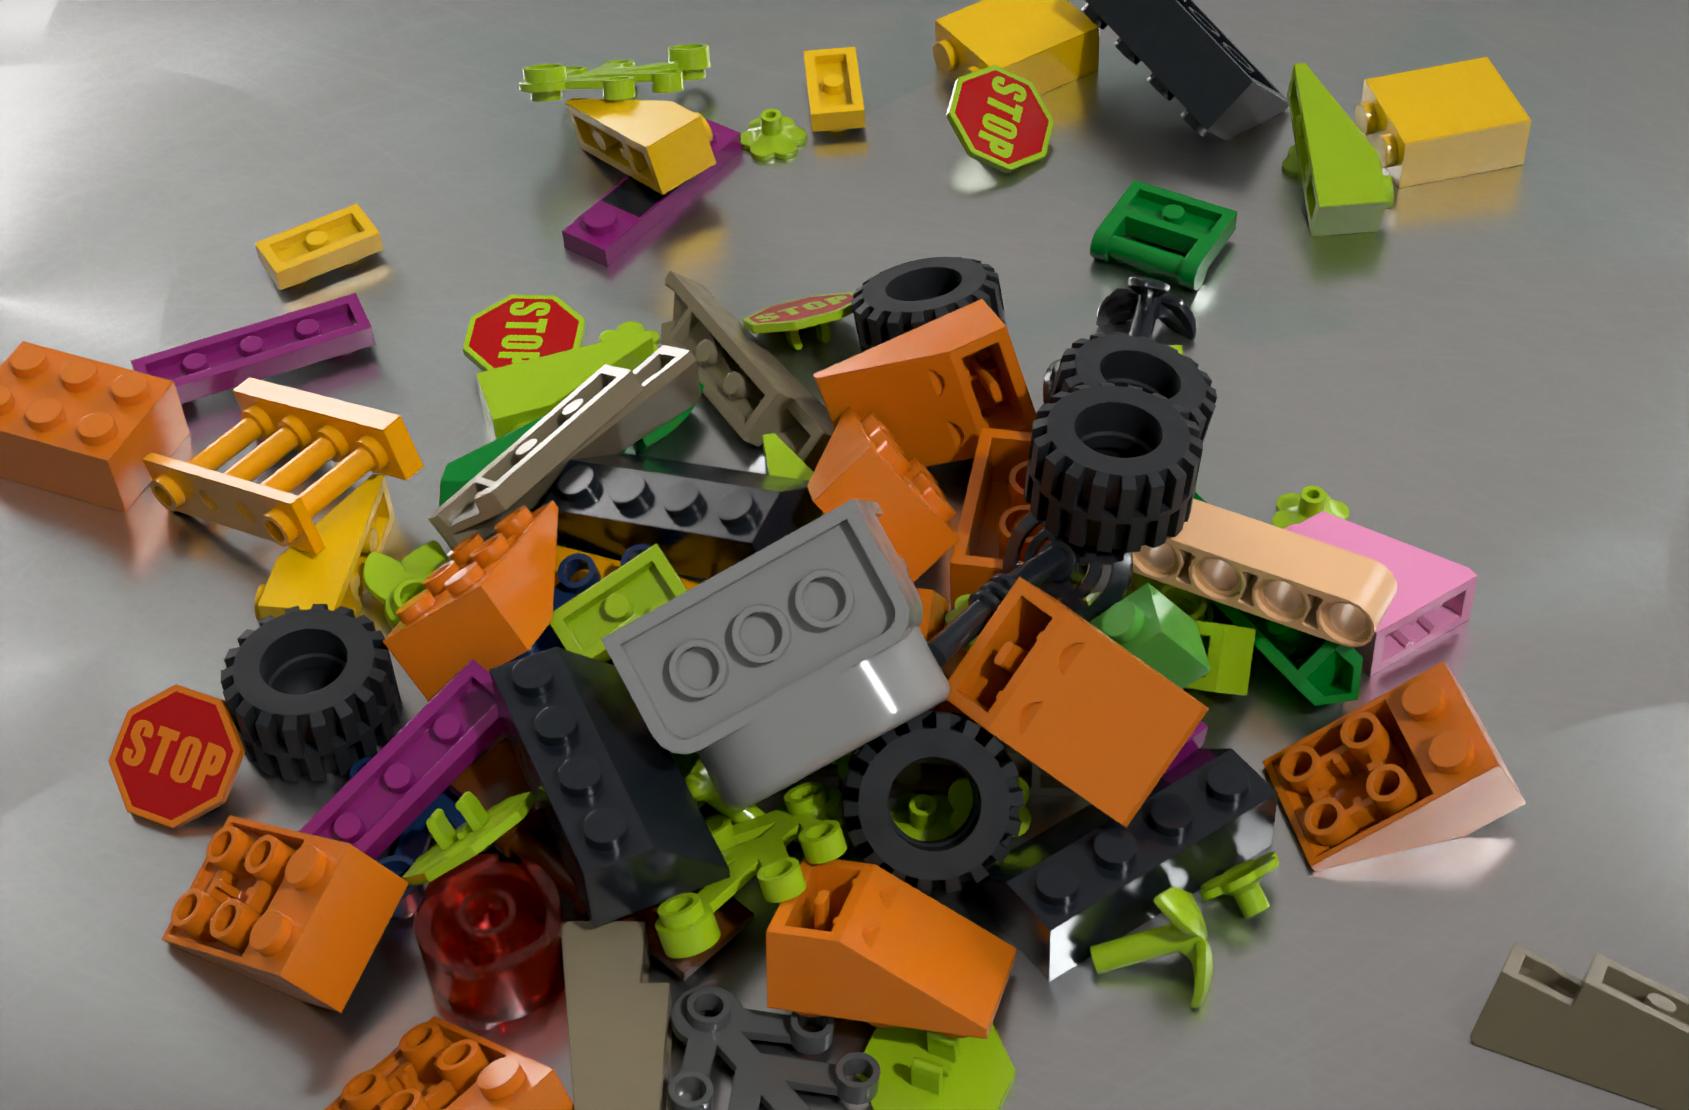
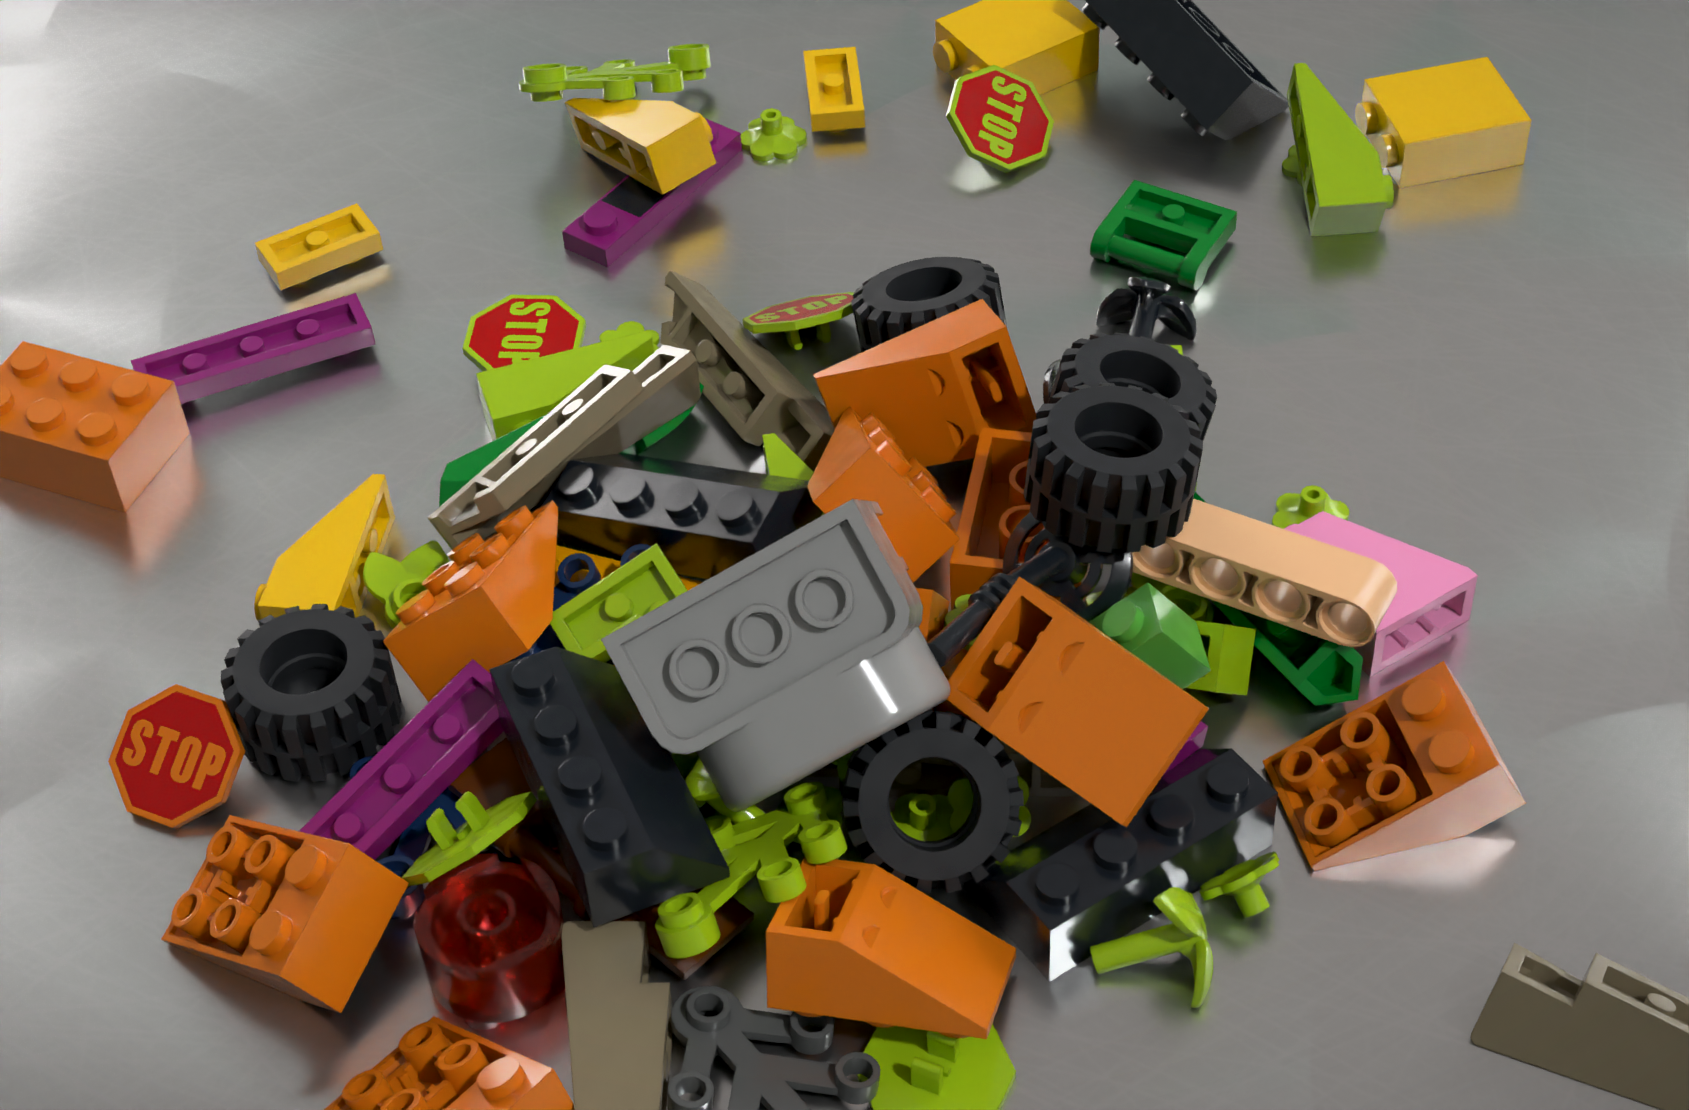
light orange fence [142,377,424,555] -> none

